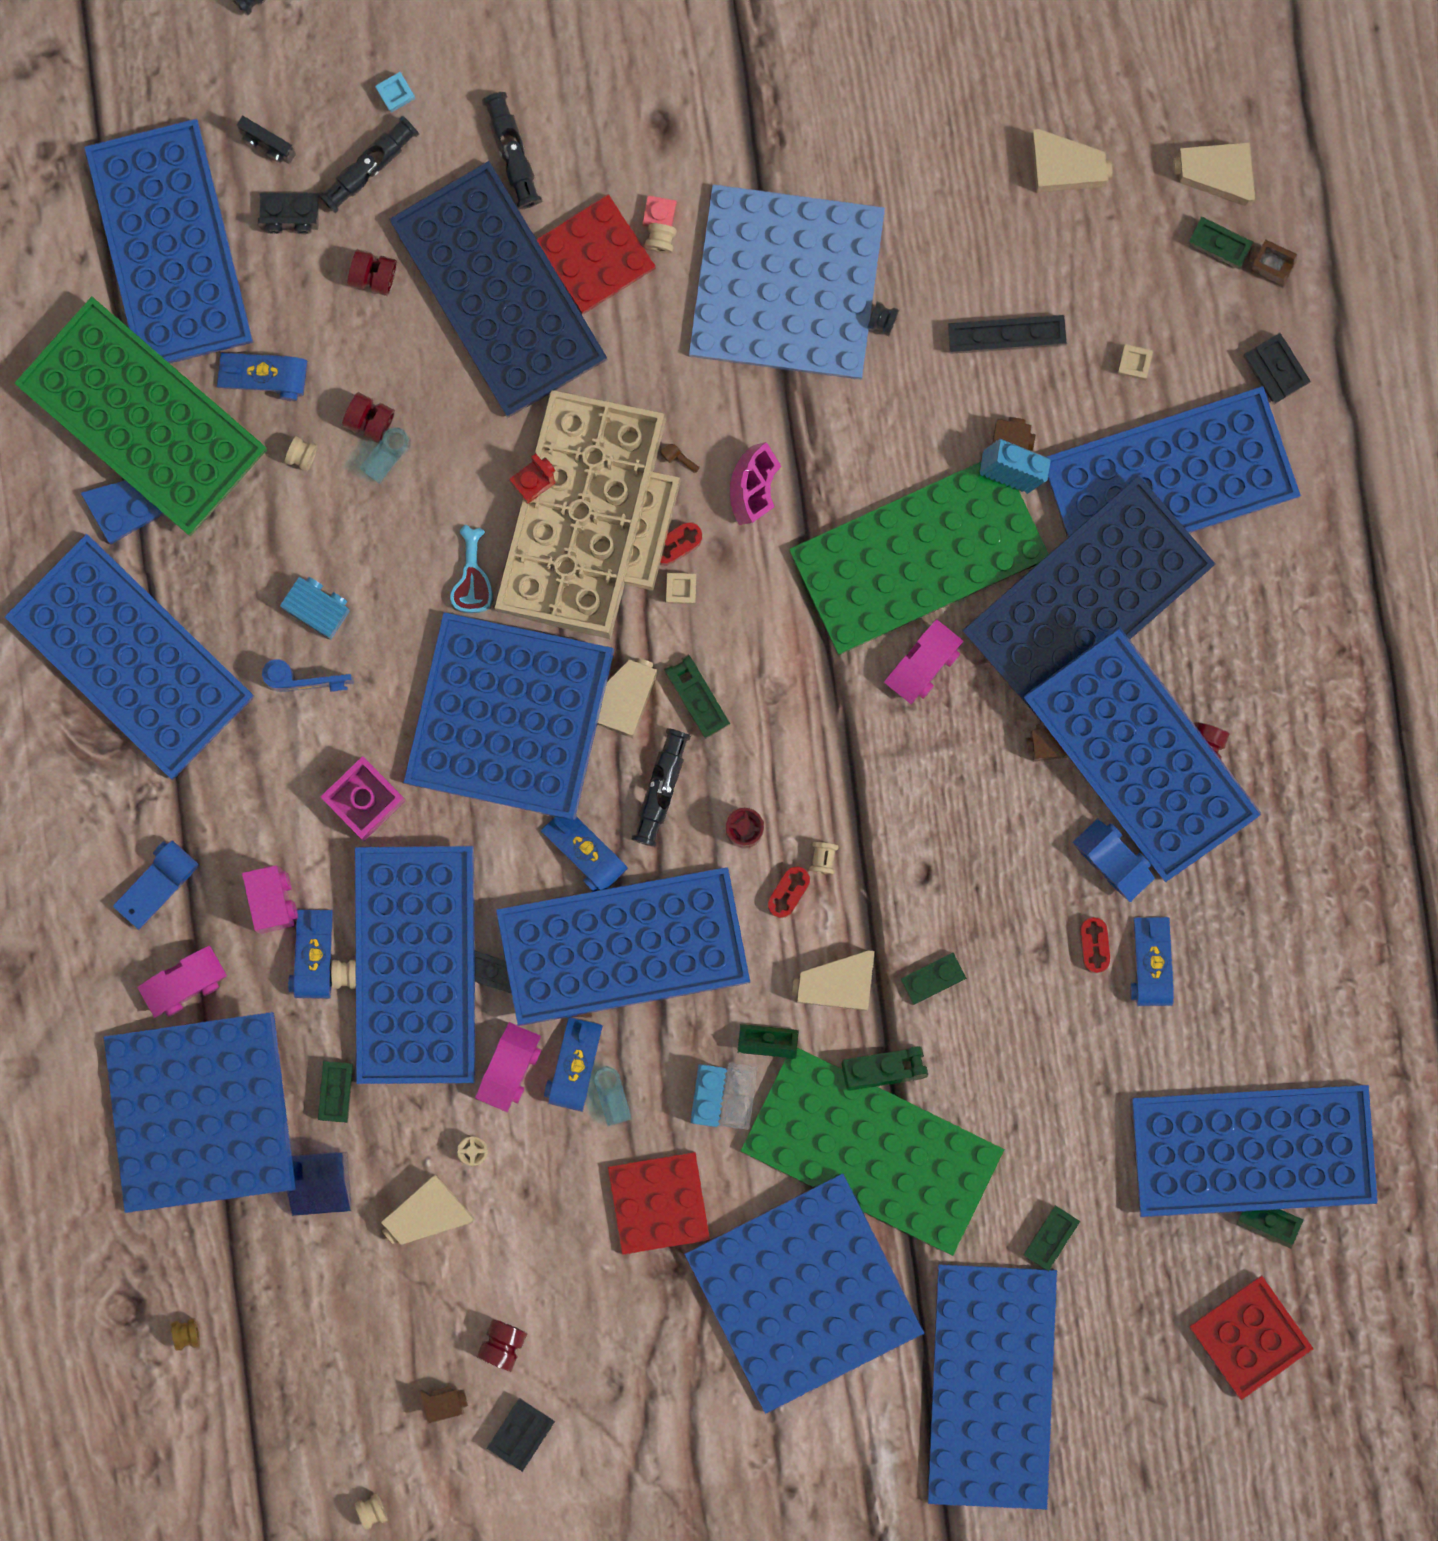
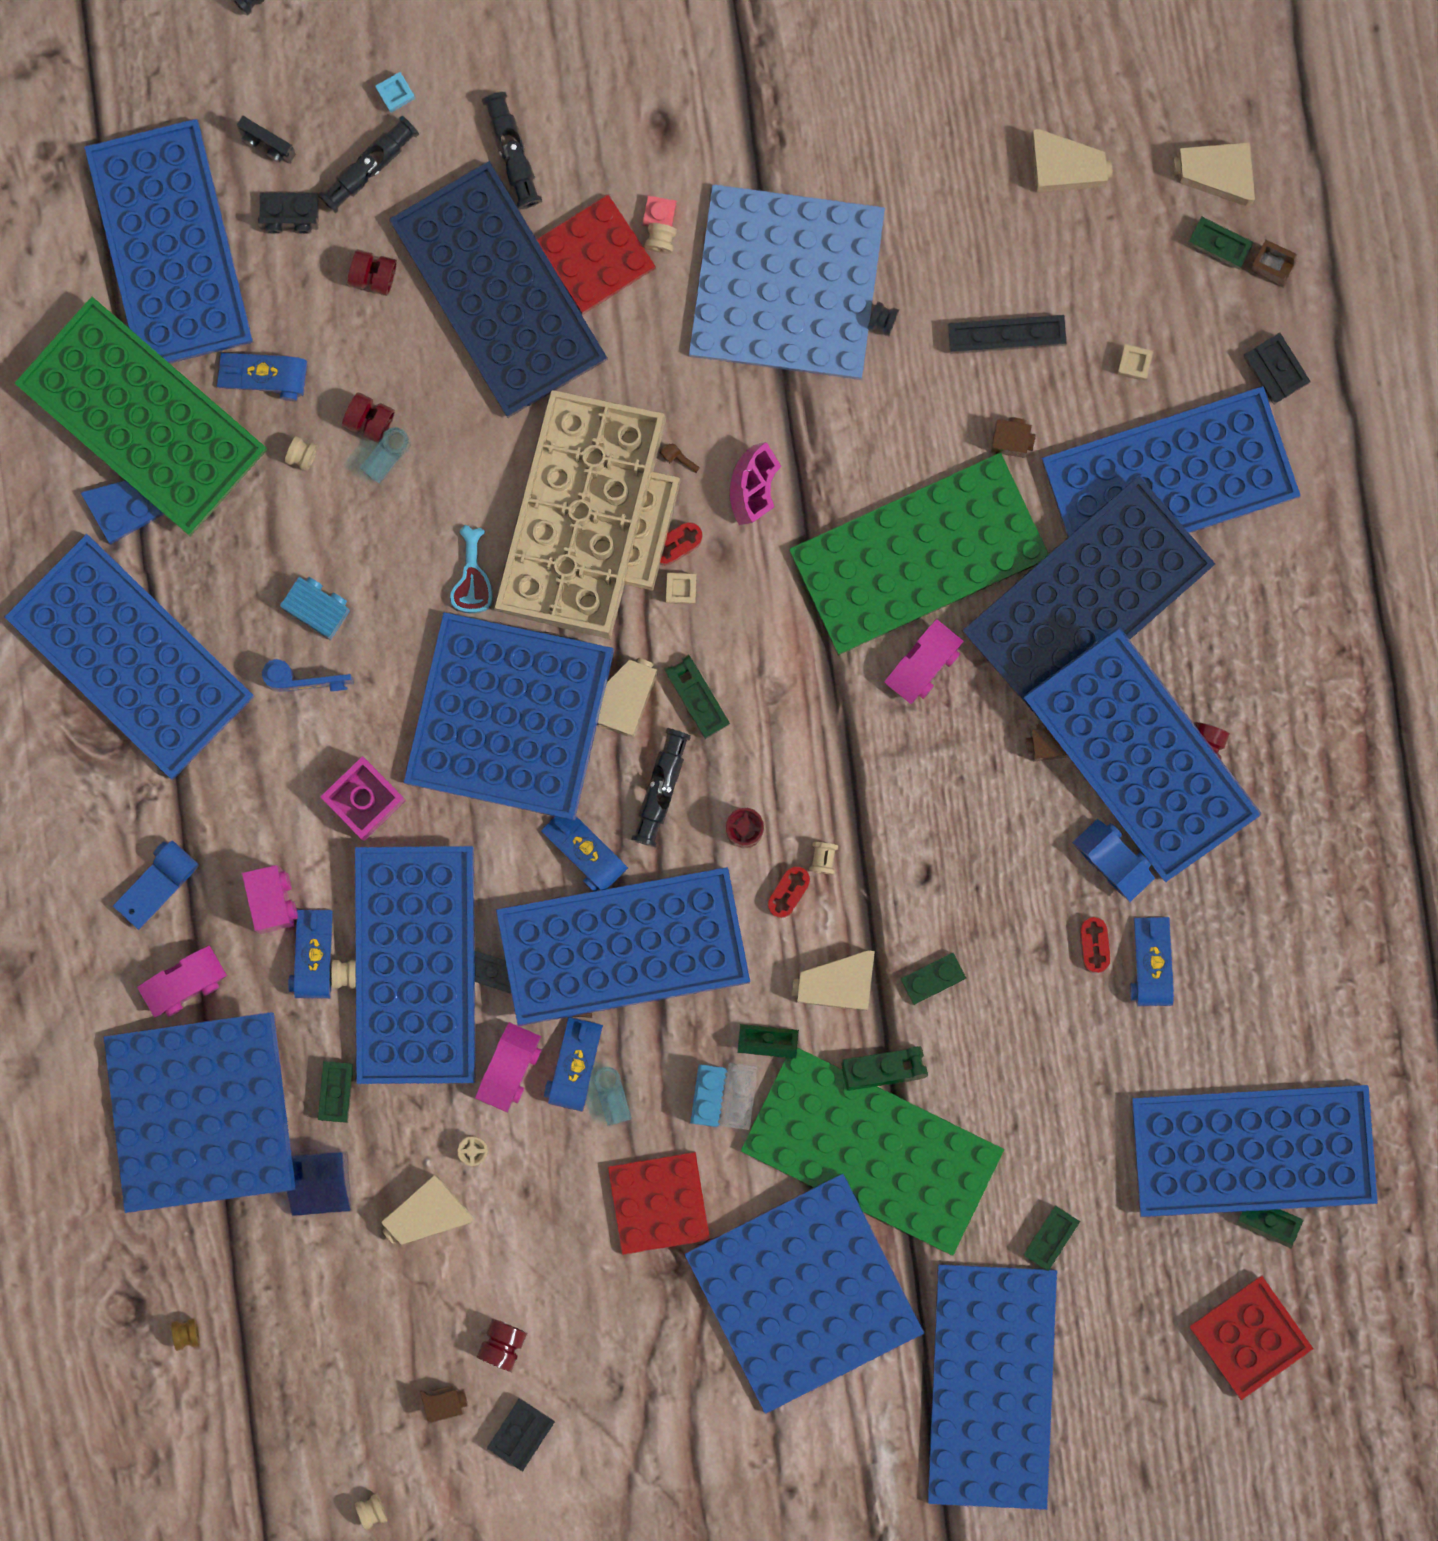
red bracket [509,453,556,504] -> none
dark azure brick [980,438,1051,494] -> none

